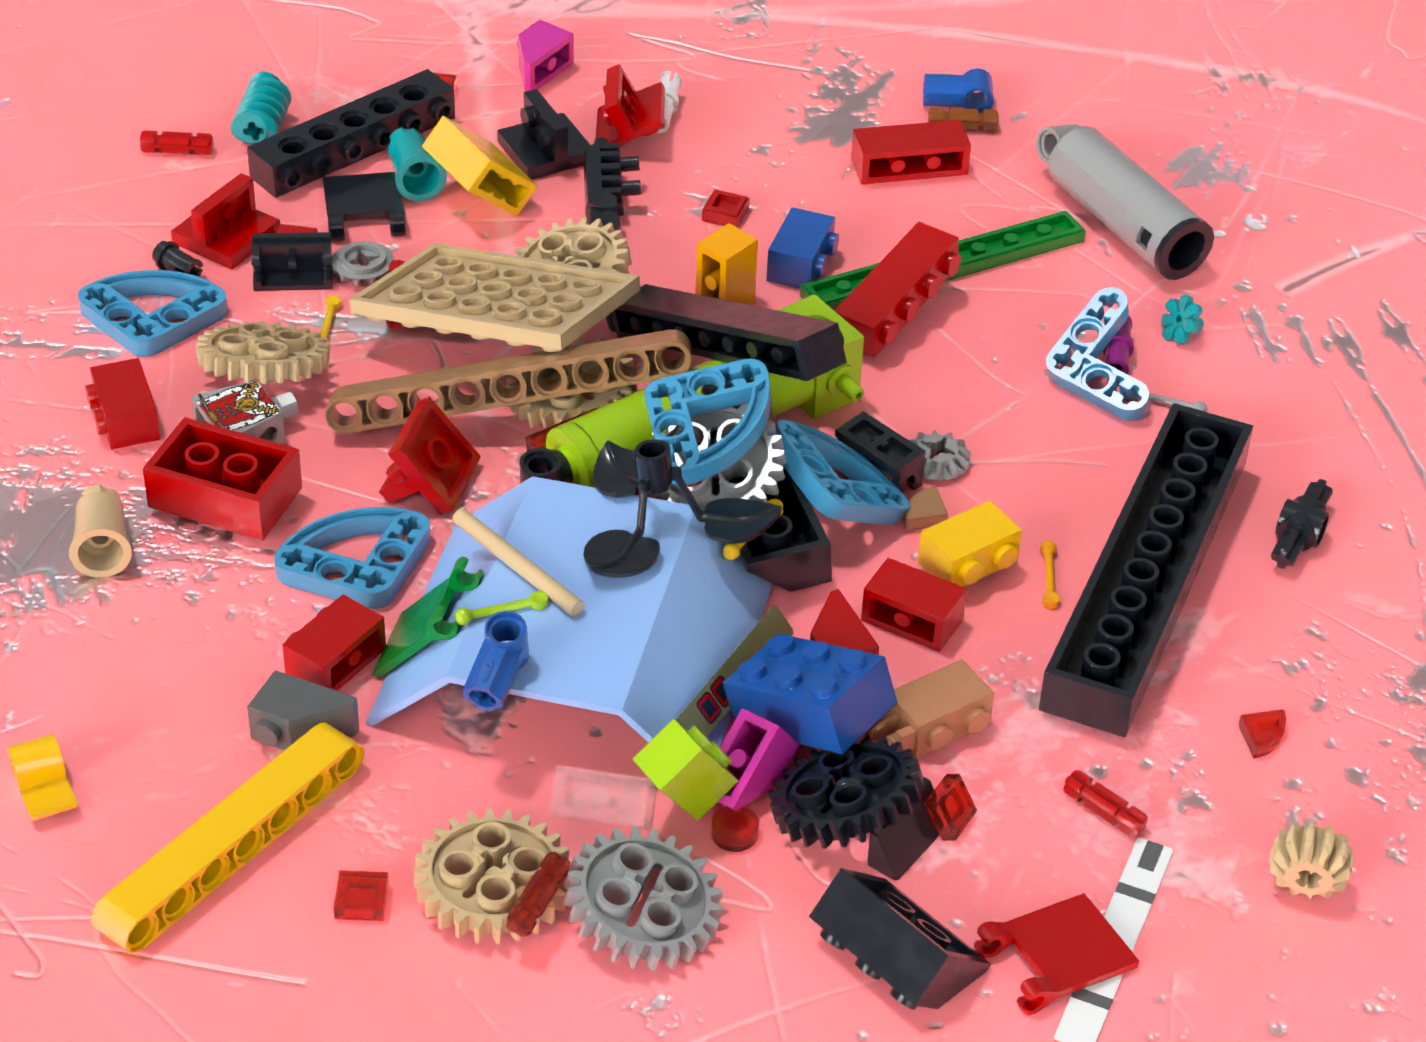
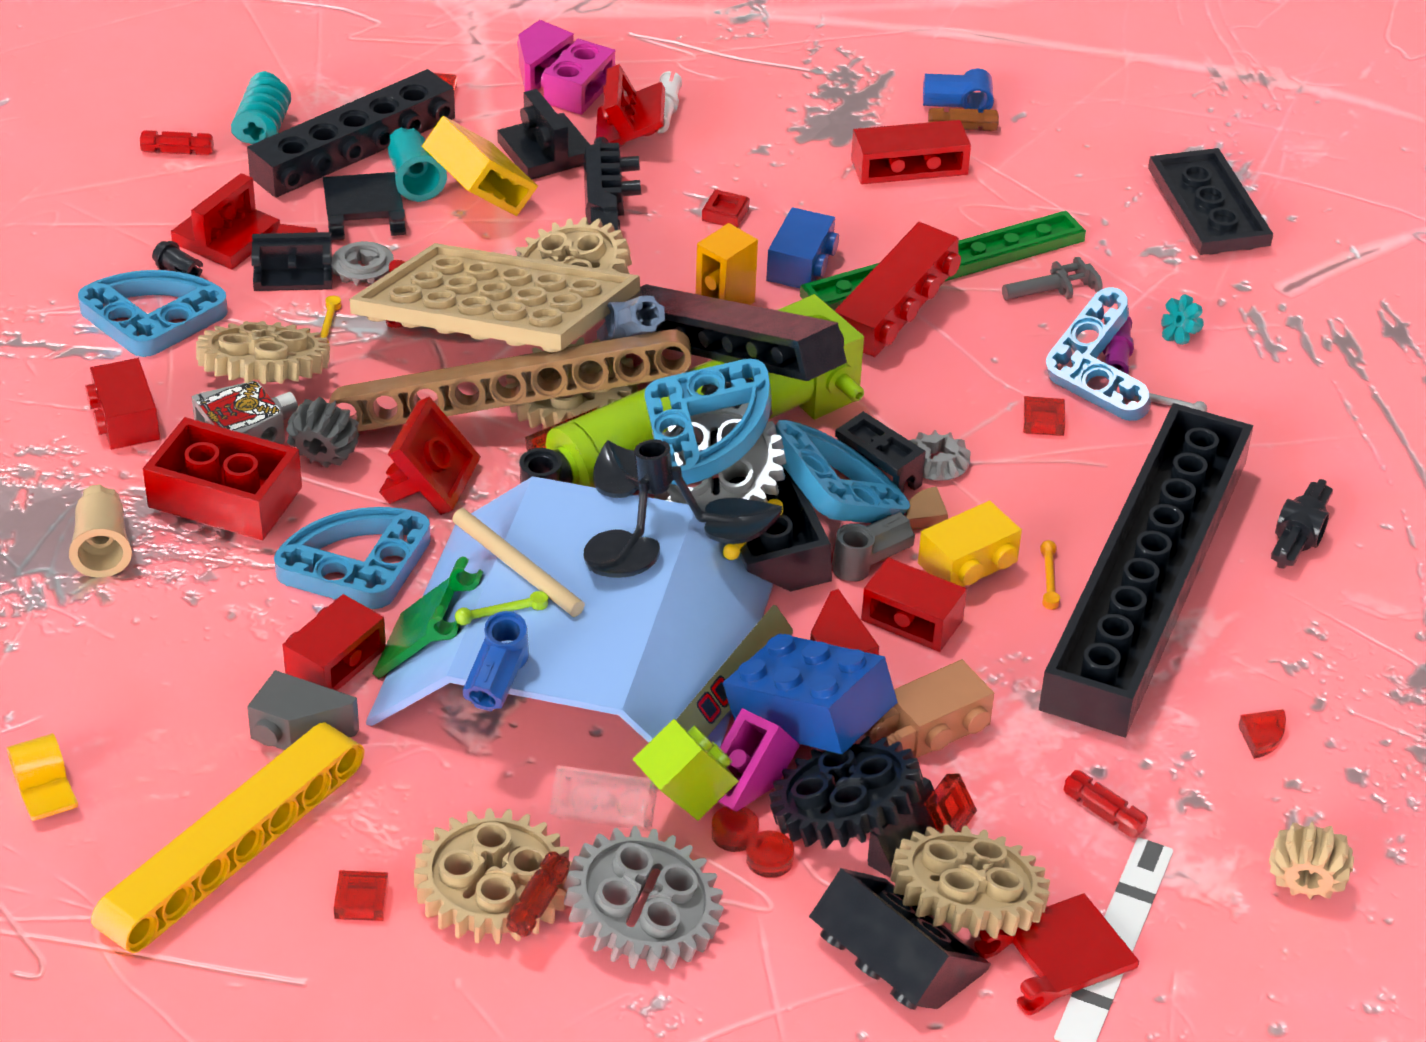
light grey piece [1036,124,1214,280] -> none
none -> dark grey gear [286,396,360,468]
none -> dark pink brick [541,38,615,115]
none -> sand blue piece [596,296,665,341]
none -> clear red tile [746,830,794,878]
none -> dark grey piece [831,512,915,582]
none -> tan gear [890,825,1050,939]
none -> dark grey piece [1002,256,1103,300]
none -> clear red tile [1023,396,1065,436]
none -> black plate [1148,148,1273,255]

